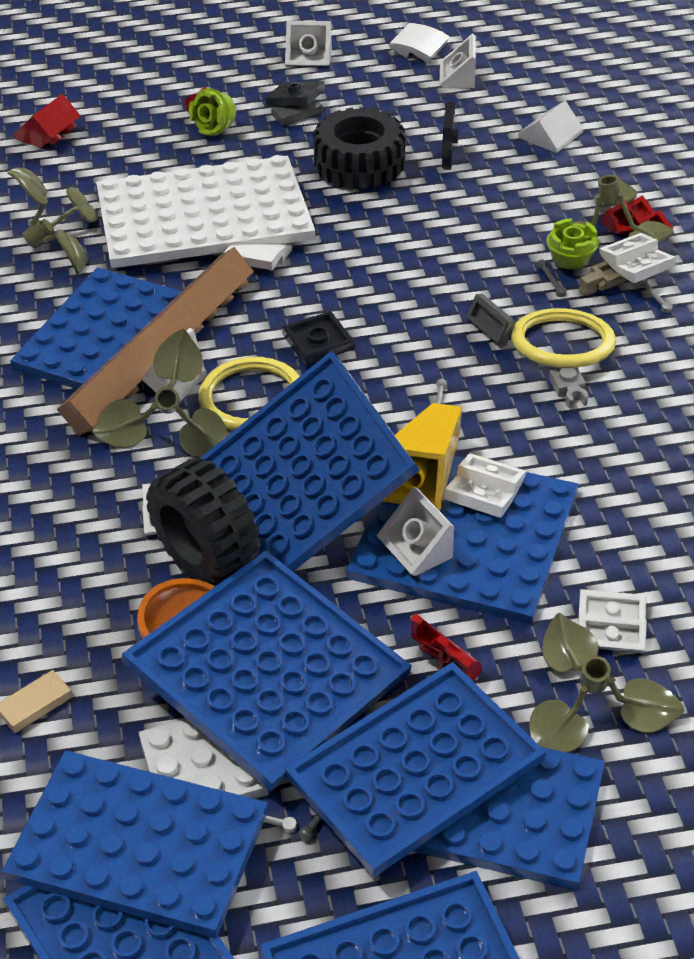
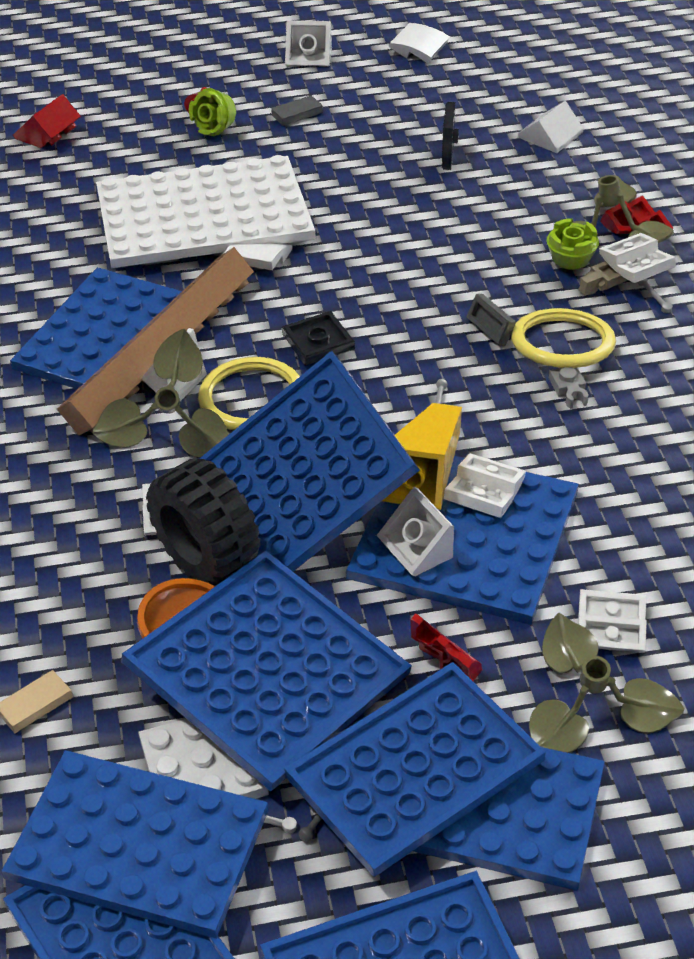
olive plant [7,167,98,274] -> none
black plate [265,81,325,107] -> none
black tyre [313,107,406,190] -> none
white slope [439,33,476,88] -> none
dark grey hinge [537,259,567,297] -> none

